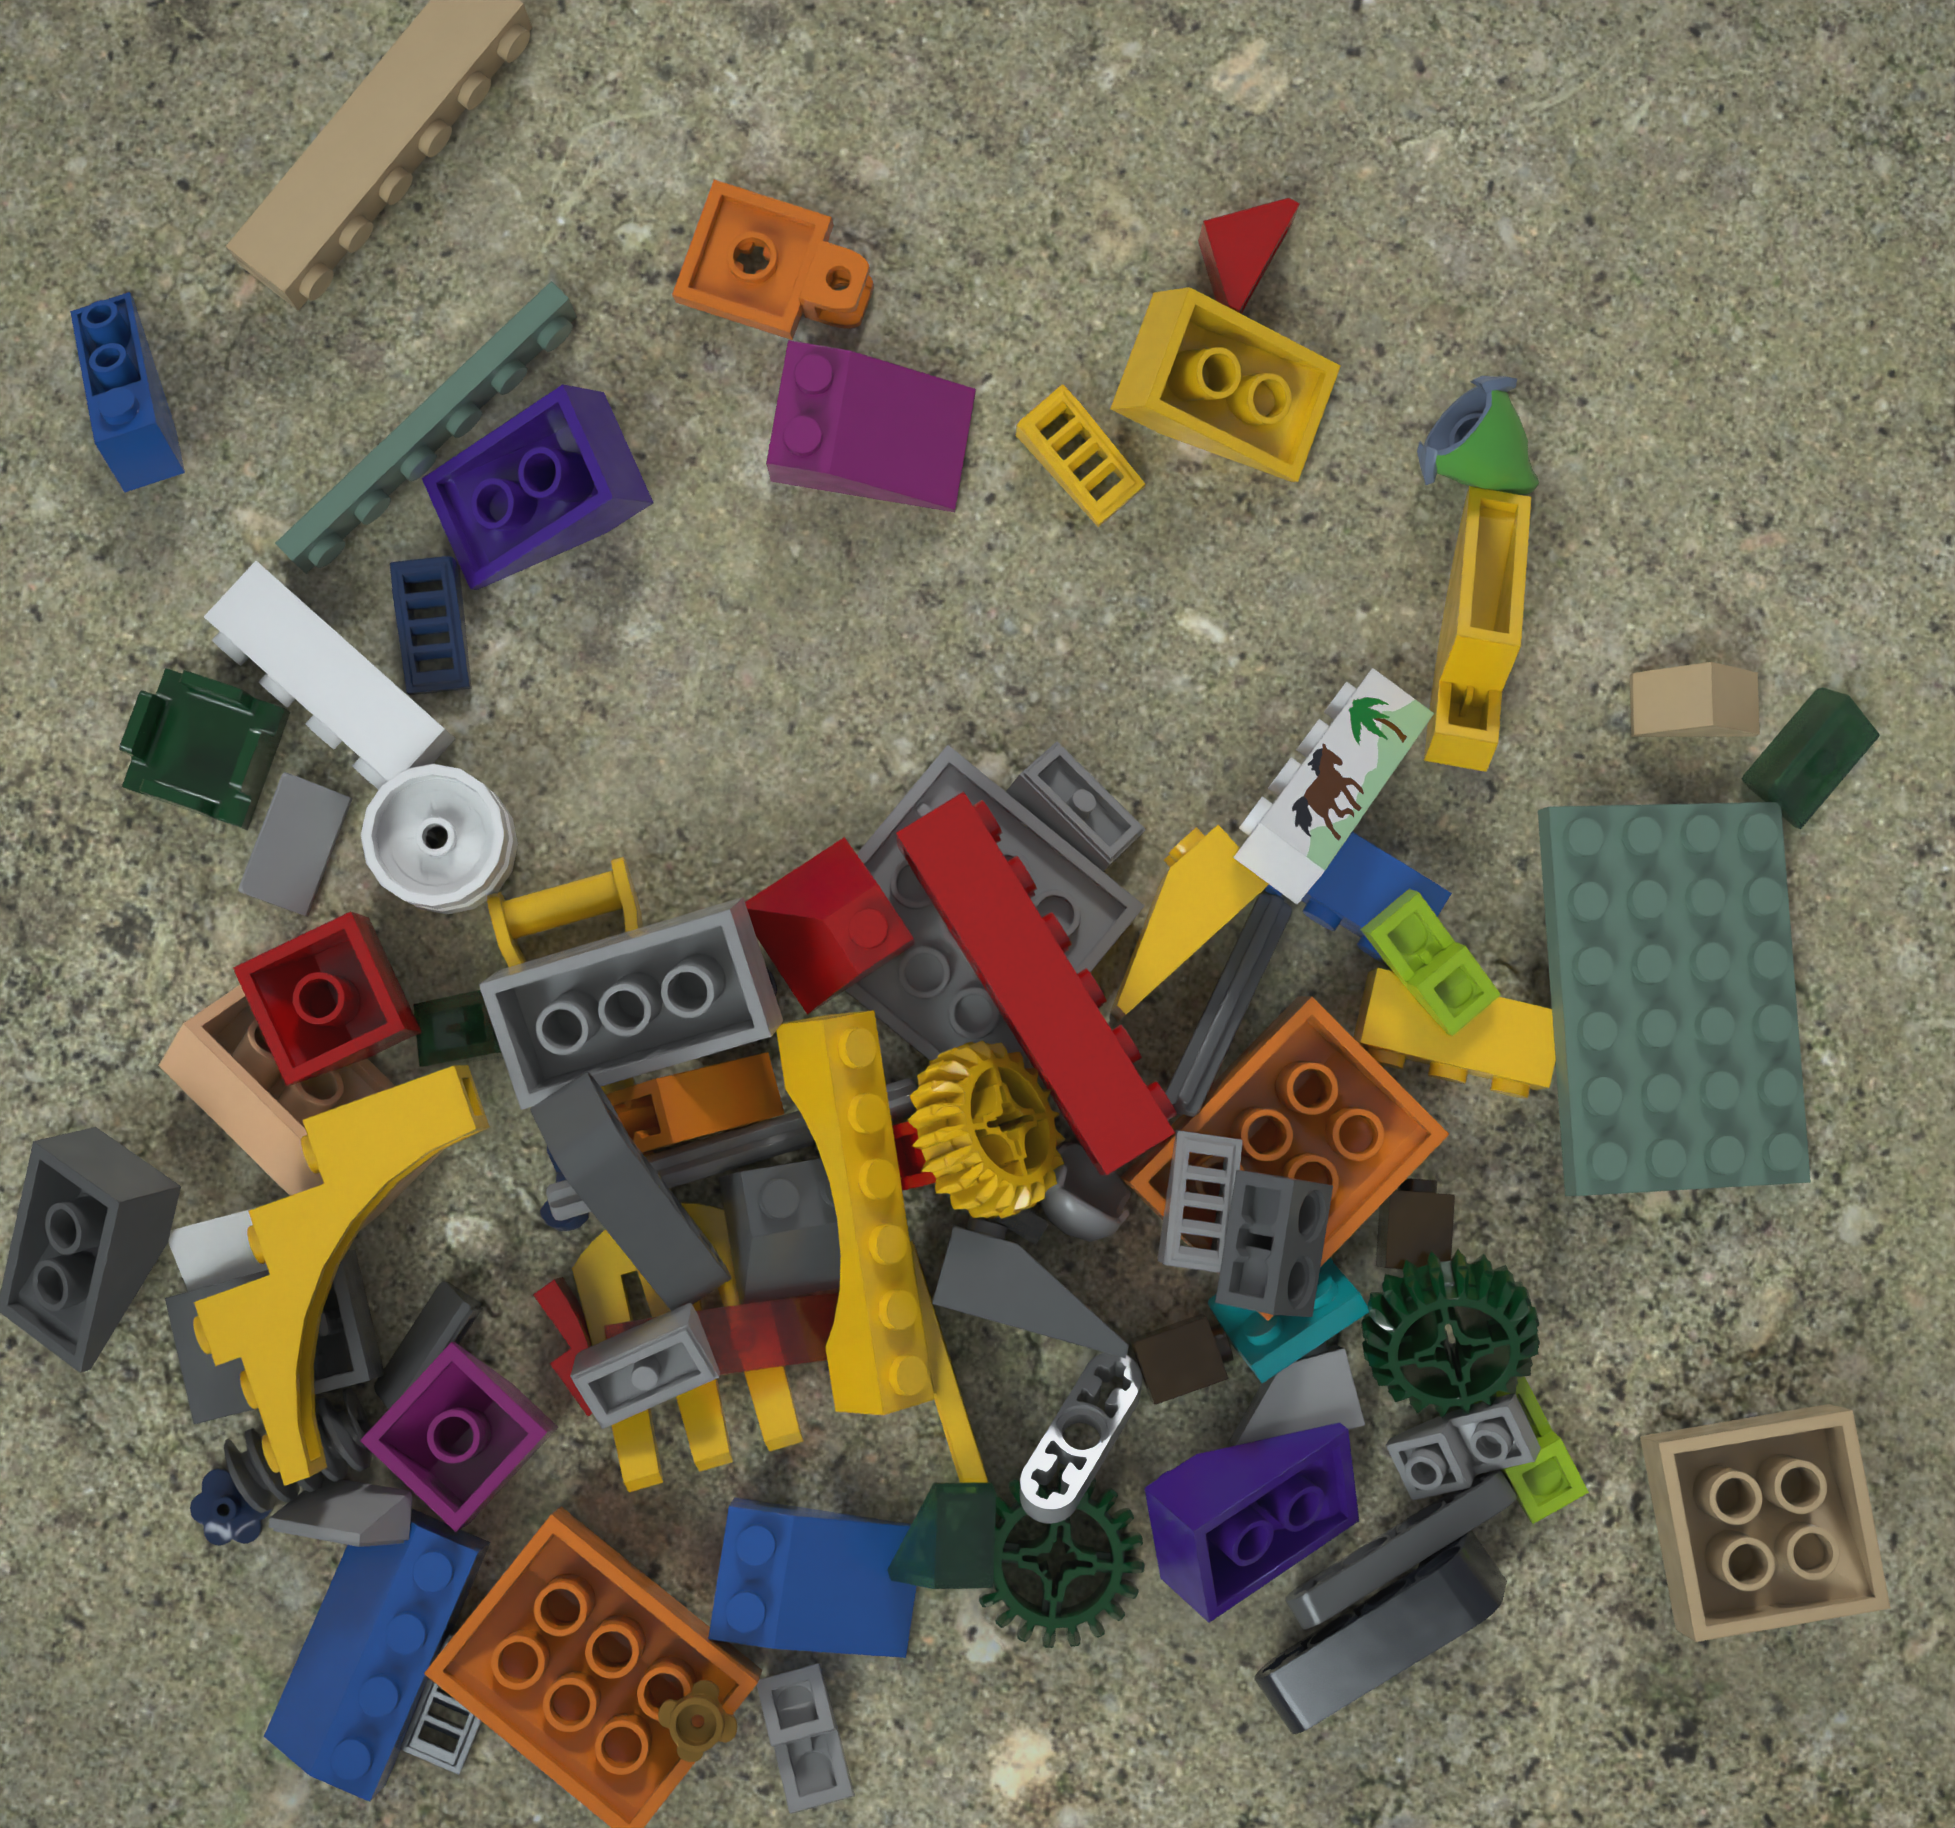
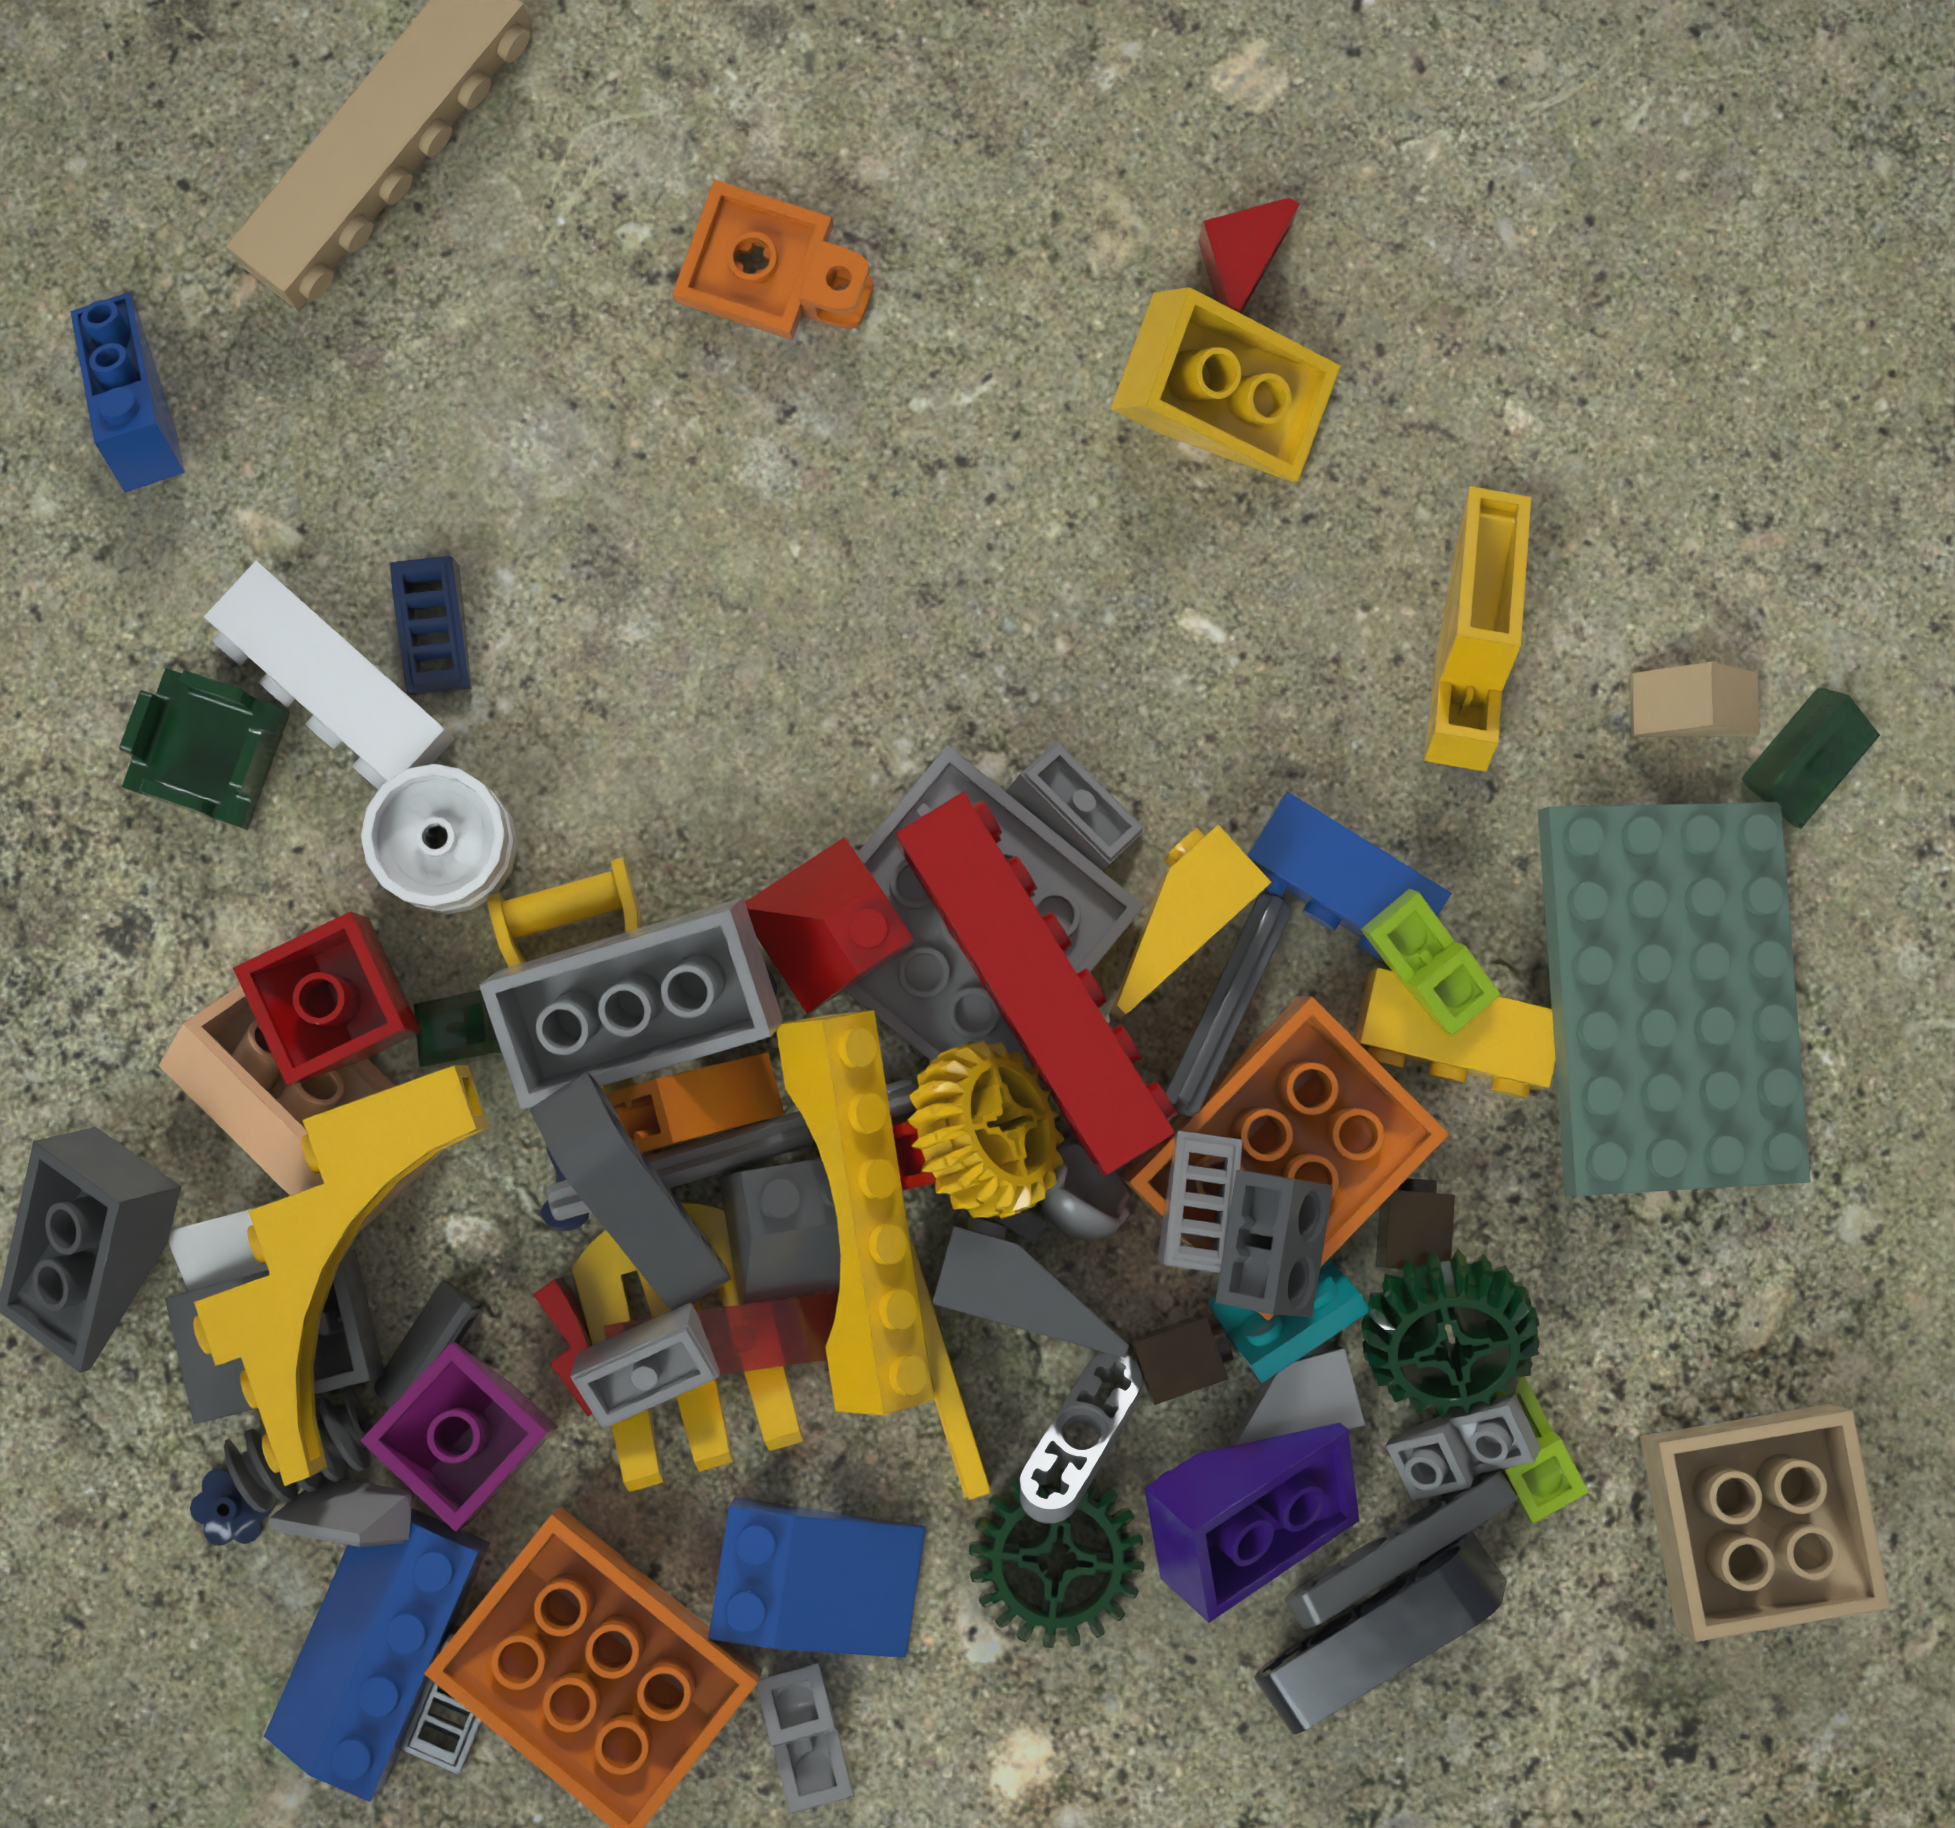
light grey slope [238,772,353,917] -> none
sand green plate [275,281,577,574] -> none
dark purple slope [422,384,654,590] -> none
pearl gold plate [658,1680,738,1762] -> none
magenta slope [766,340,976,513] -> none
clear green slope [887,1483,996,1589] -> none
yellow slope [1016,384,1146,527] -> none
brick [1233,668,1434,904] -> none
bright green hat [1417,376,1539,495] -> none

